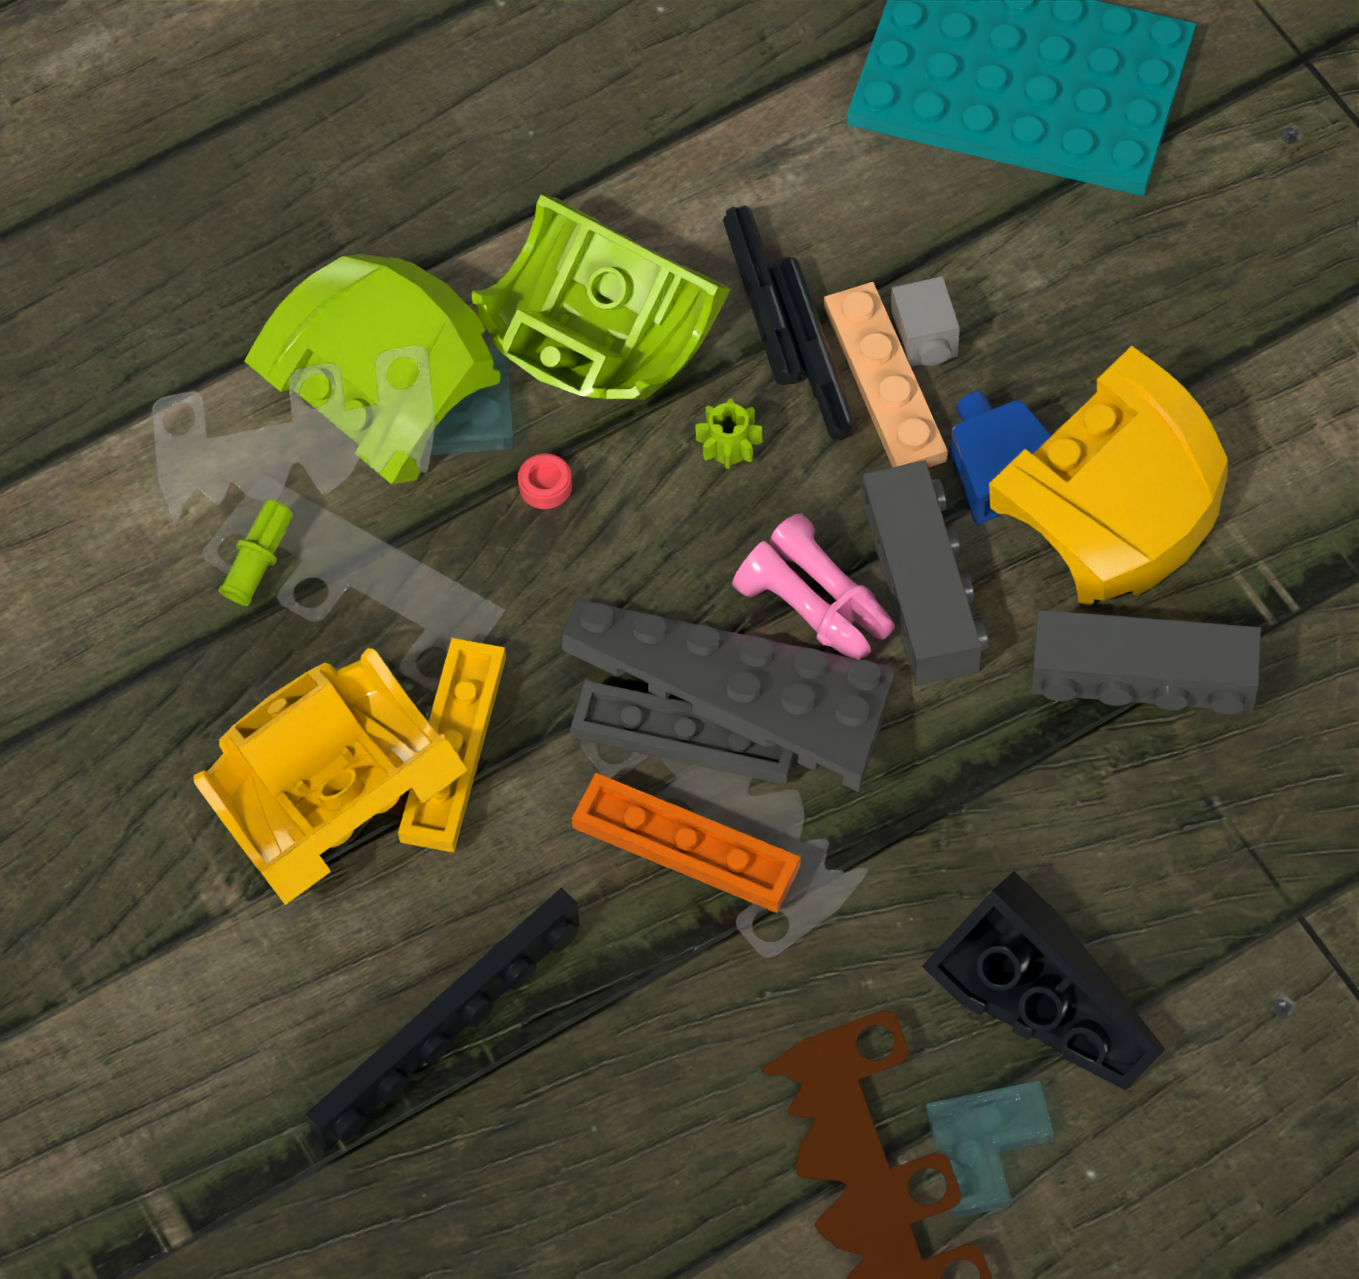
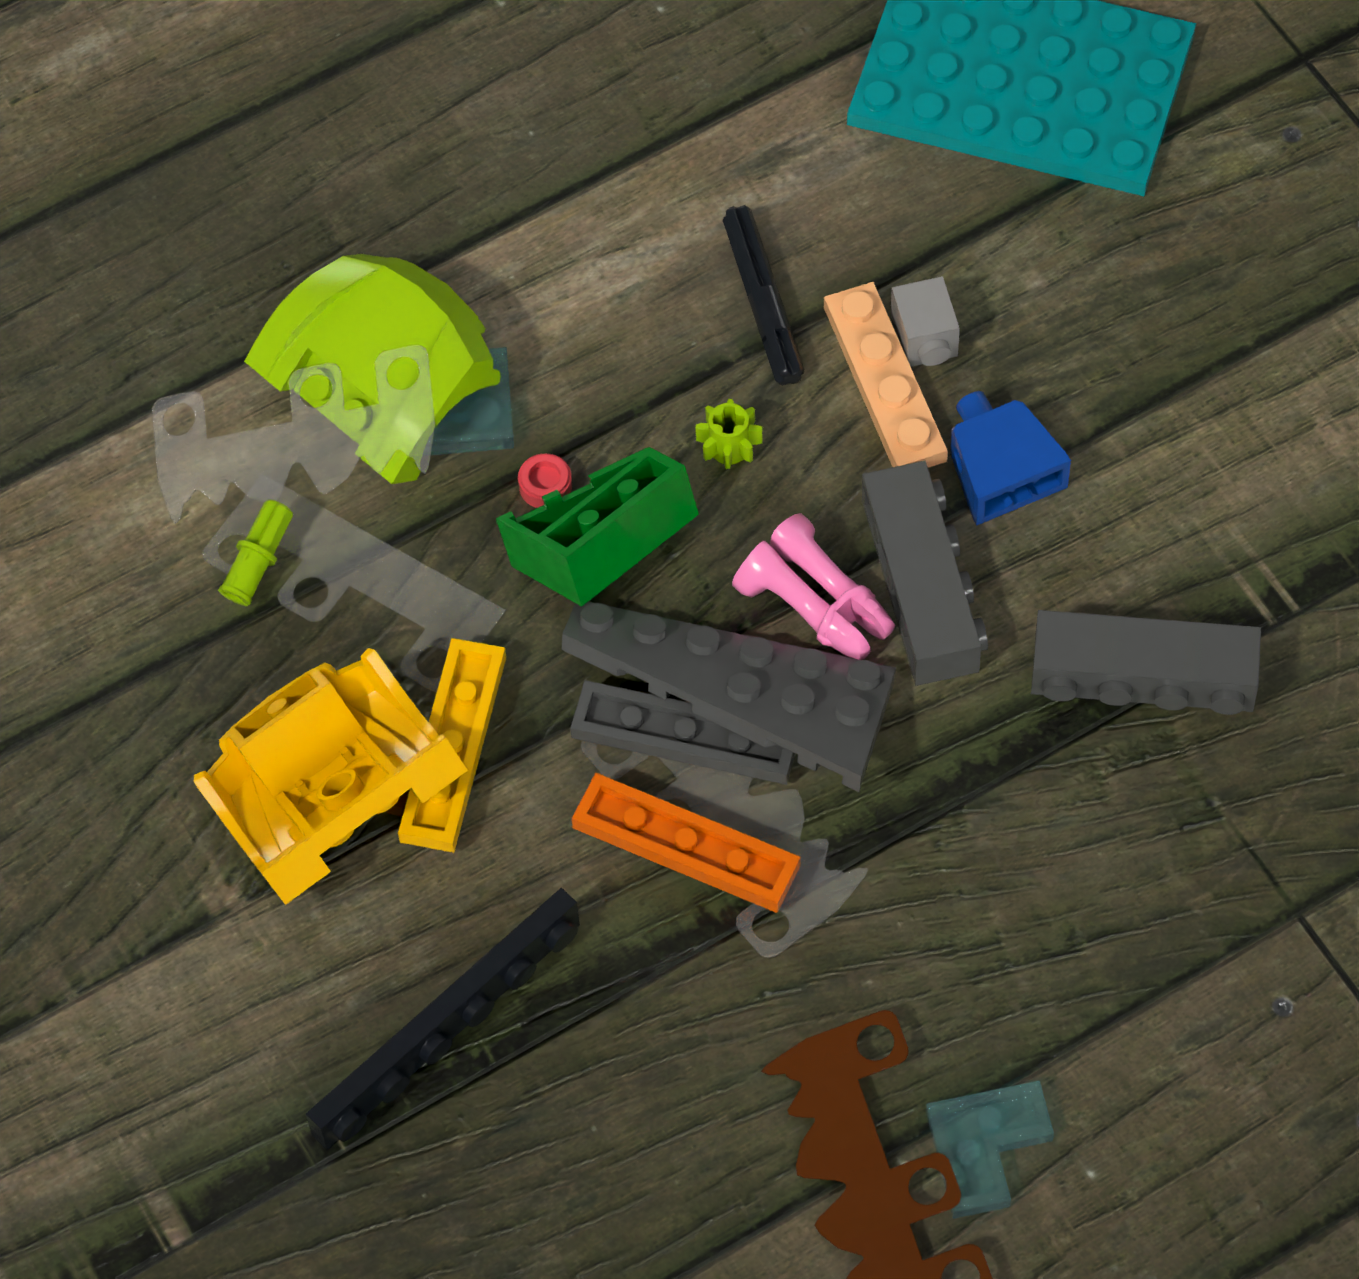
lime piece [472,195,731,400] -> none
black axle [771,257,857,440] -> none
black wedge [922,871,1165,1090] -> none
yellow piece [989,346,1228,606] -> none
none -> green wedge [496,447,699,607]

